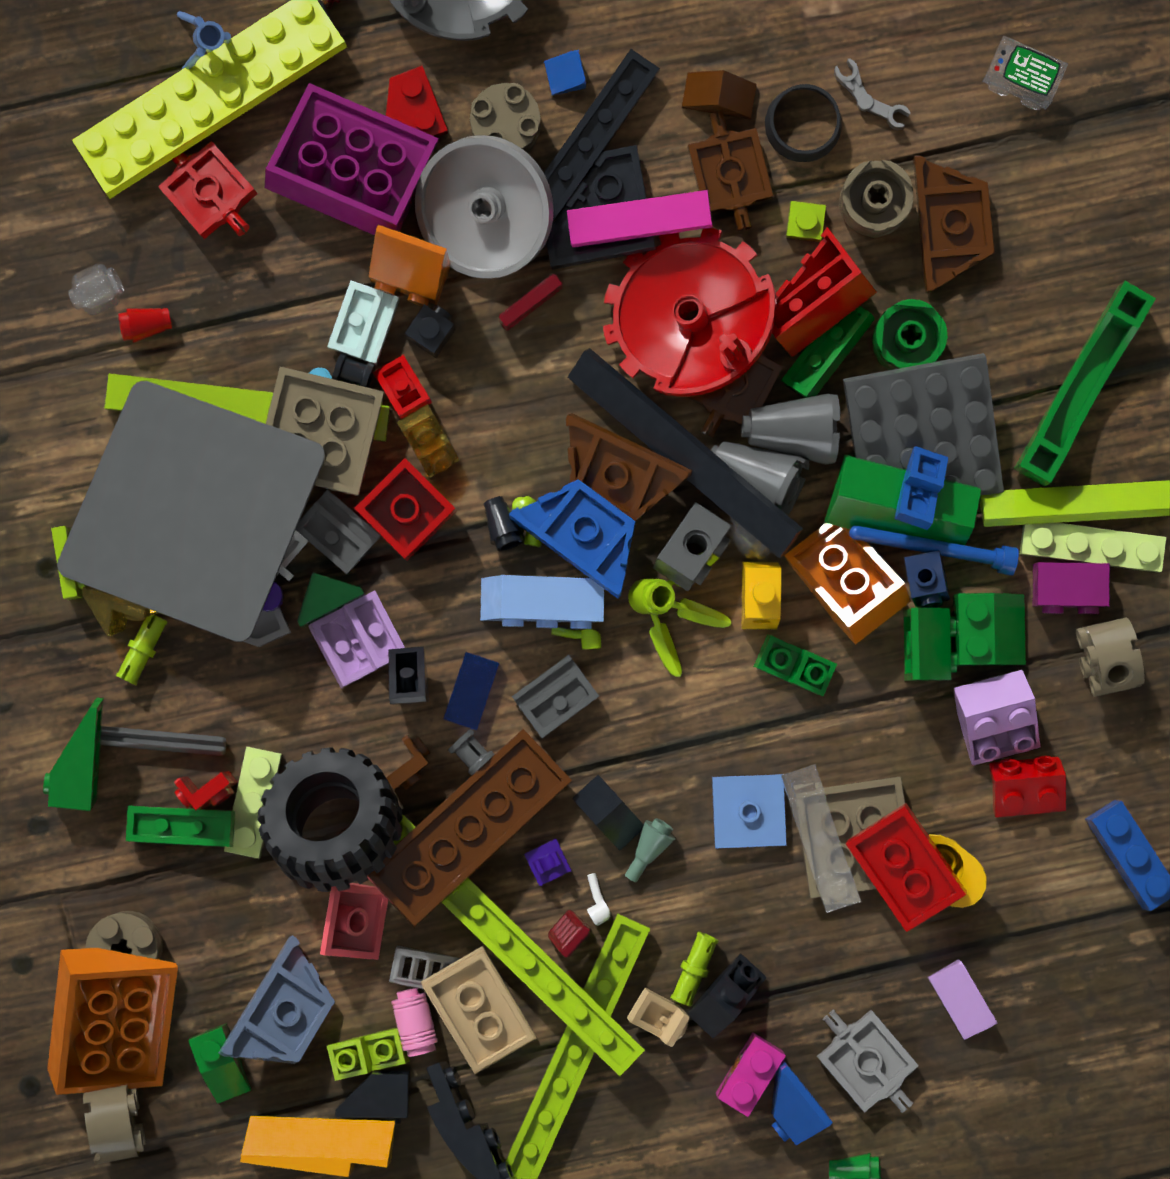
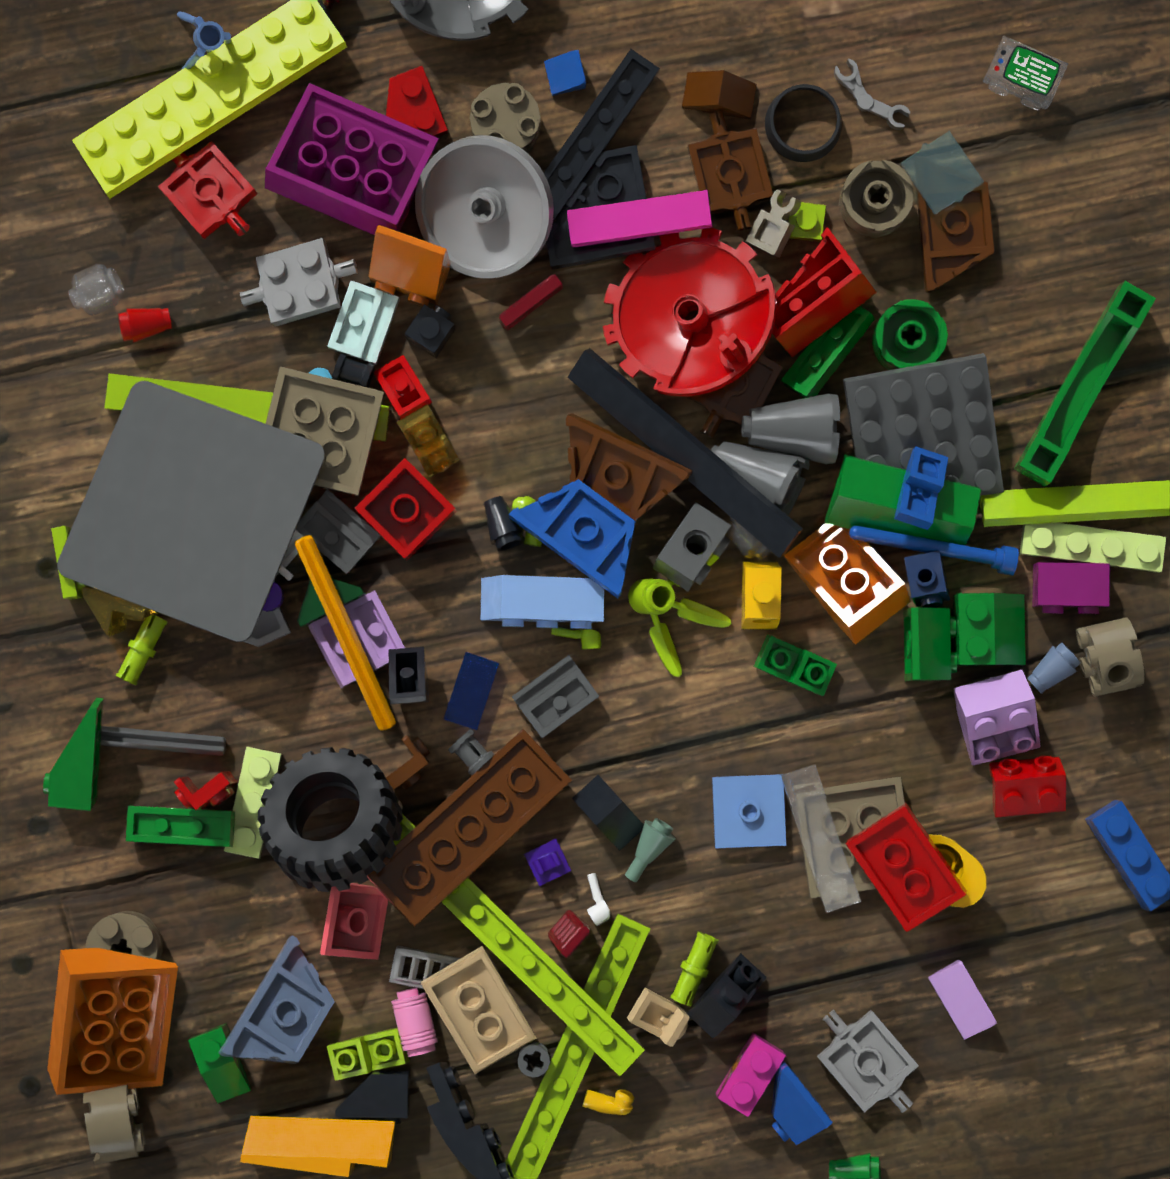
none -> light grey plate [240,238,358,327]
none -> light orange axle [295,535,396,731]
none -> dark grey bush [518,1041,550,1078]
none -> yellow arm [582,1089,634,1115]
none -> dark tan plate [746,189,801,258]
none -> clear light blue piece [901,131,984,215]
none -> sand blue cone [1028,642,1081,694]

